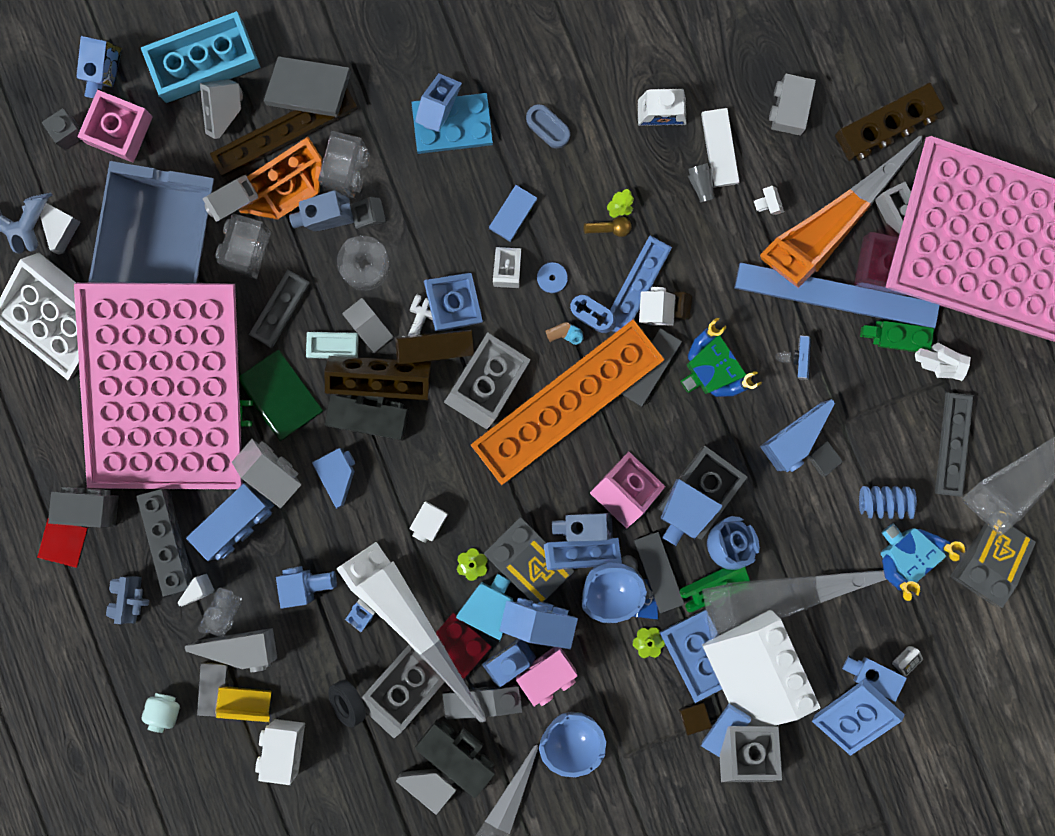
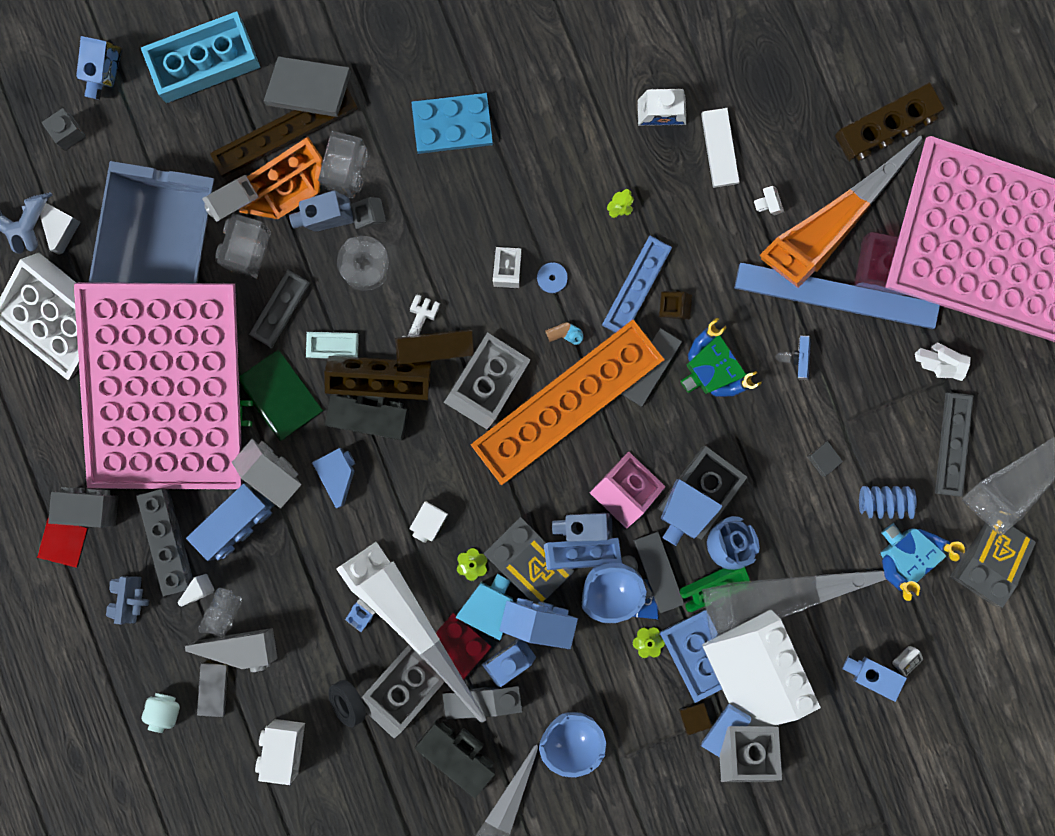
bright pink brick [78,90,153,163] -> none
light grey slope [200,79,243,139] -> none
yellow panel [215,686,271,722] -> none
medium blue brick [276,566,337,609] -> none
light grey slope [342,298,394,353] -> none
light grey slope [396,768,457,814] -> none
medium blue slope [415,73,462,132] -> none
medium blue slope [424,273,483,331] -> none
medium blue tile [489,185,537,242] -> none
bright pink brick [516,647,577,706] -> none
sand blue tile [526,105,570,149] -> none
medium blue beam [570,295,616,333] -> none
pearl gold bar [584,217,631,237] -> none
white brick [639,287,675,325] -> none
dark grey cone [688,163,715,203] -> none
medium blue slope [760,399,835,472] -> none
light grey brick [769,74,816,136] -> none
medium blue plate [812,679,905,756] -> none
green hinge [860,321,934,352] -> none
light grey slope [875,182,911,234] -> none

